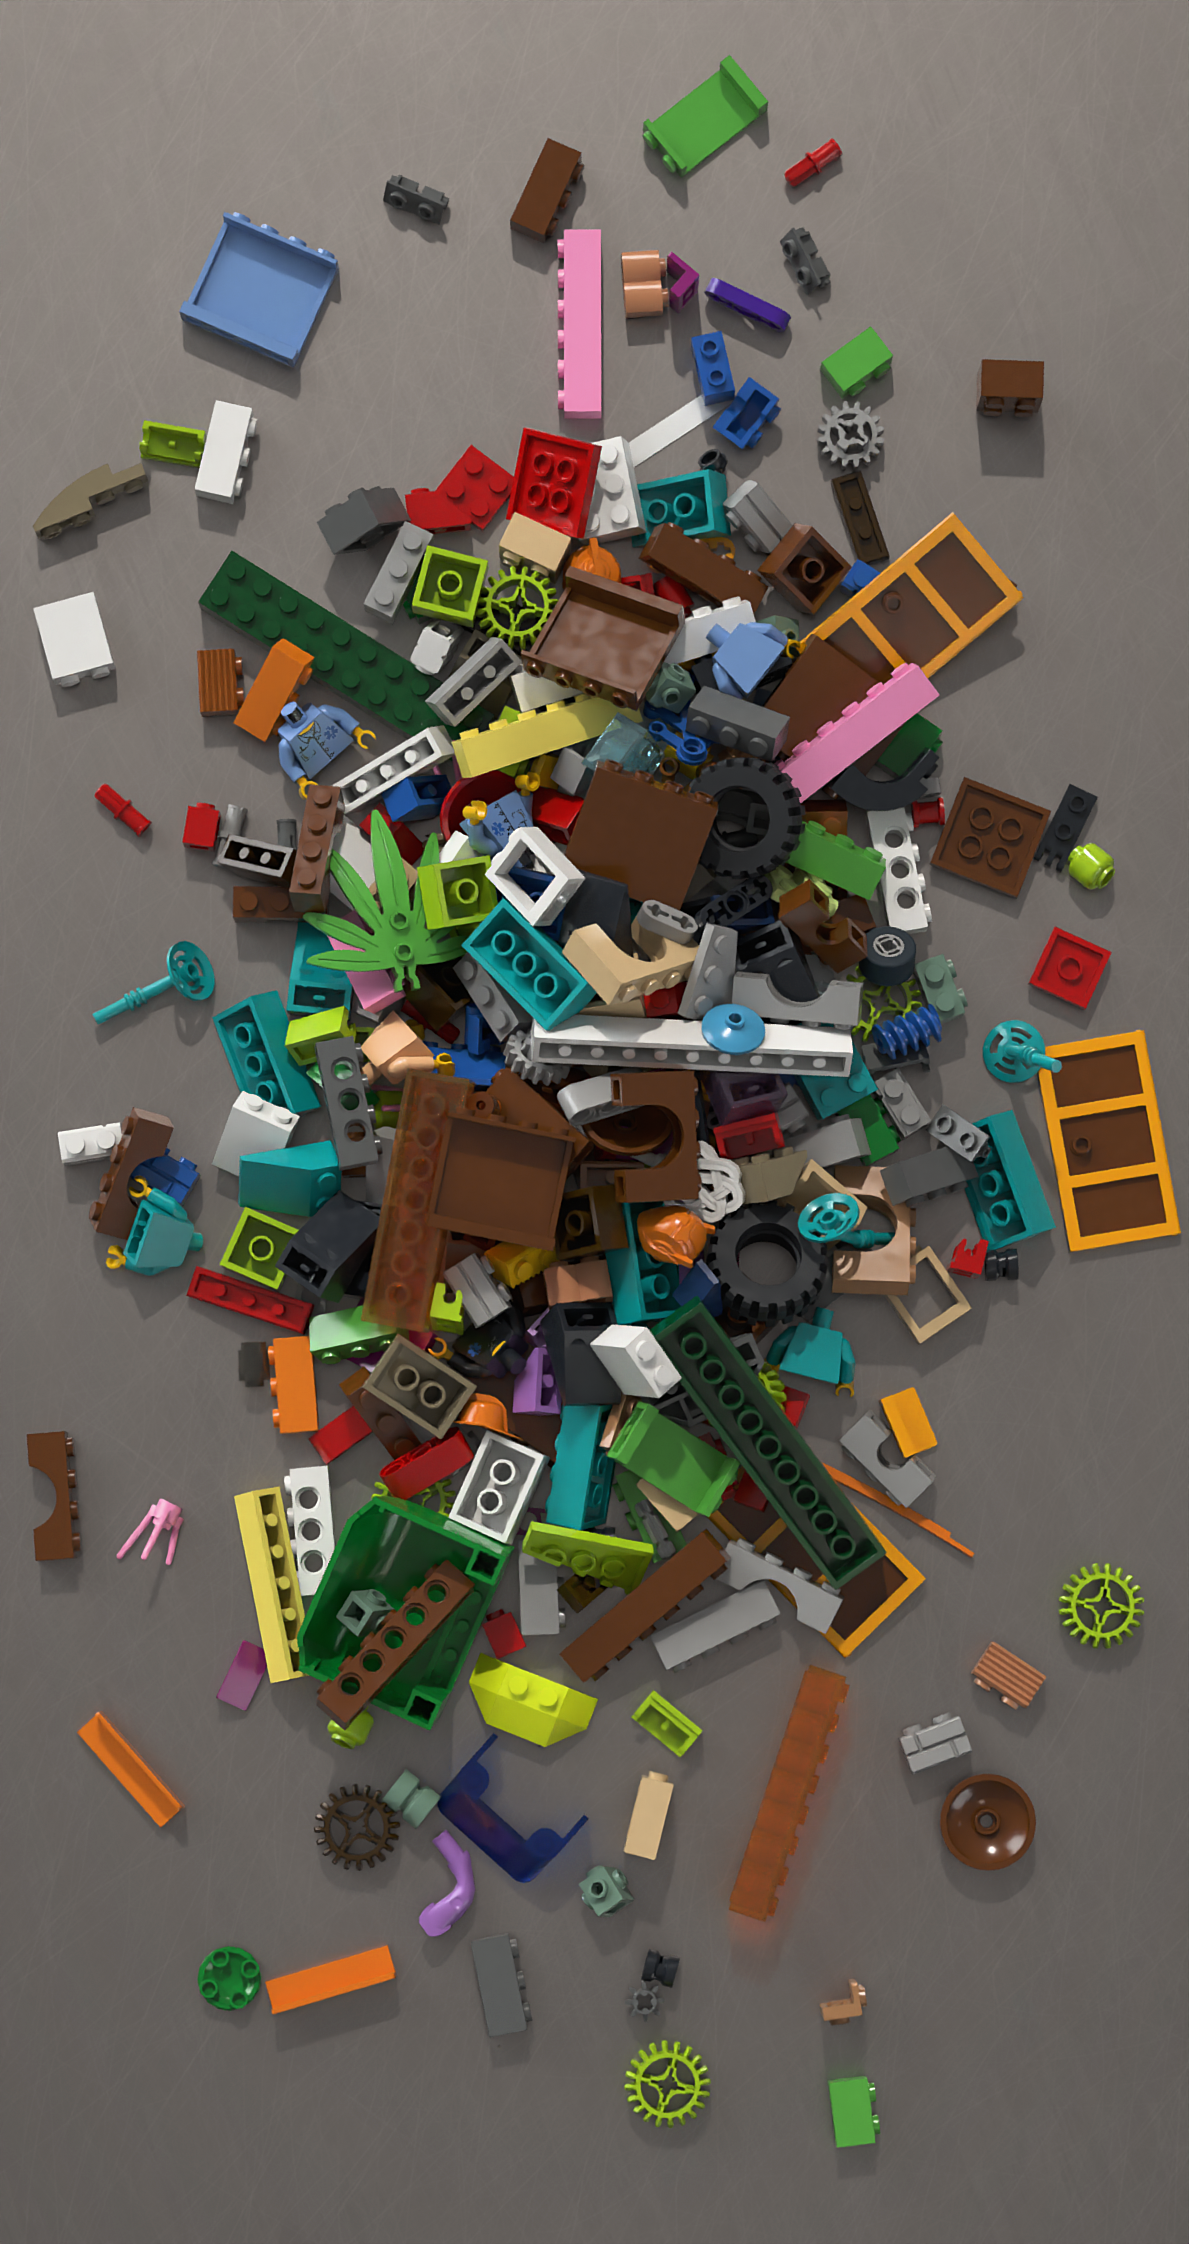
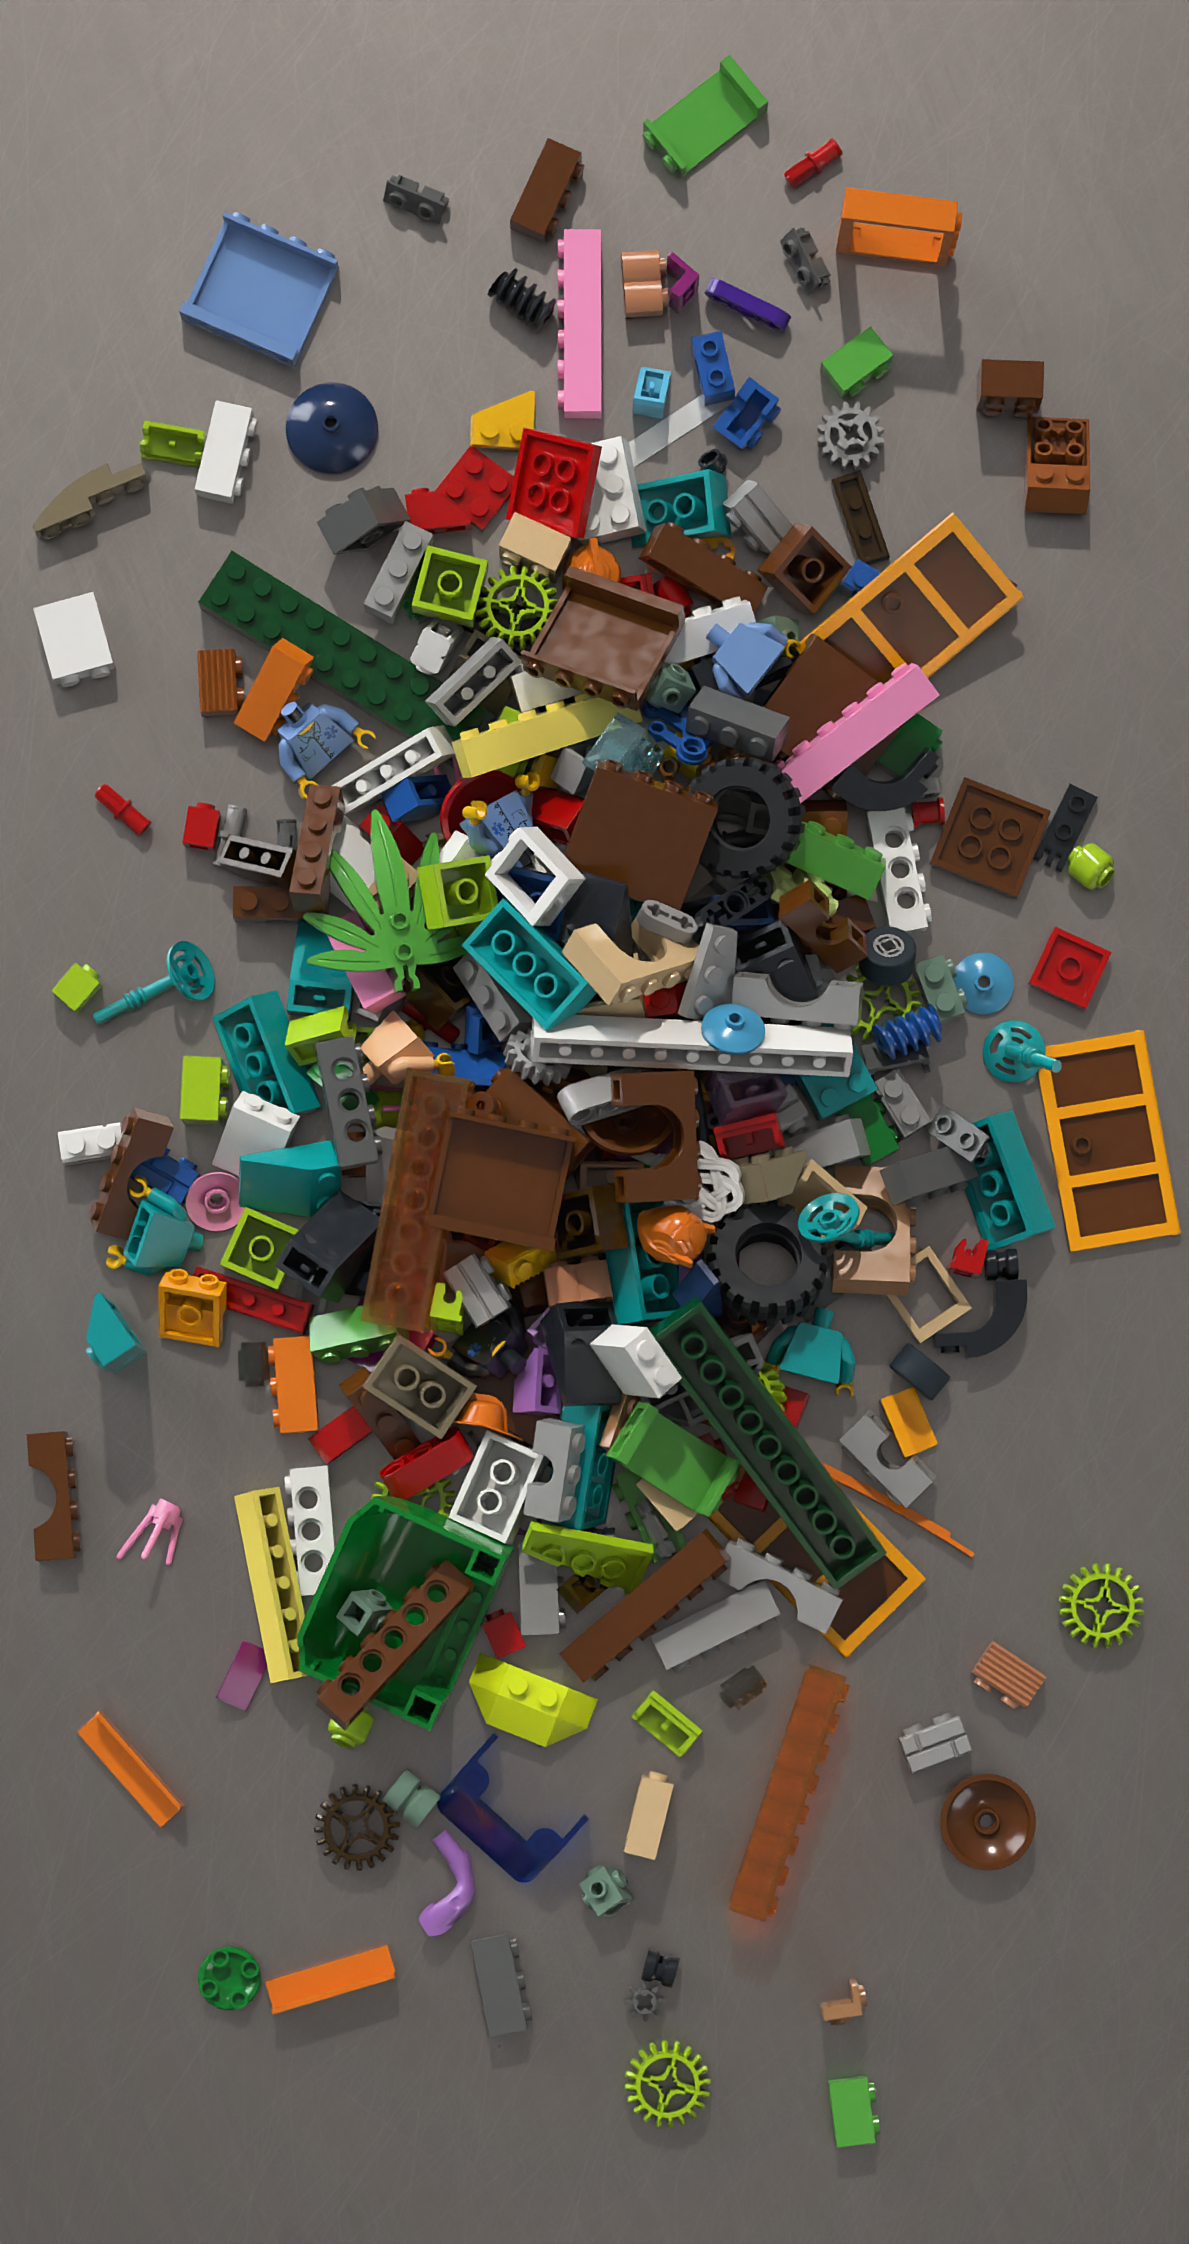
none -> lime brick [51,963,102,1015]
none -> teal slope [86,1292,147,1373]
none -> light orange plate [158,1269,227,1347]
none -> lime brick [180,1056,231,1127]
none -> bright pink dish [185,1172,244,1231]
none -> dark blue dish [286,382,378,474]
none -> yellow wing [470,391,535,451]
none -> black piece [487,268,556,333]
none -> light grey arch [523,1418,586,1522]
none -> medium azure slope [632,367,671,419]
none -> clear smoke brick [719,1665,768,1711]
none -> orange window [836,187,962,266]
none -> black wheel [889,1343,950,1400]
none -> black arch [932,1279,1027,1359]
none -> dark azure dish [953,953,1014,1015]
none -> dark orange slope [1024,416,1090,514]

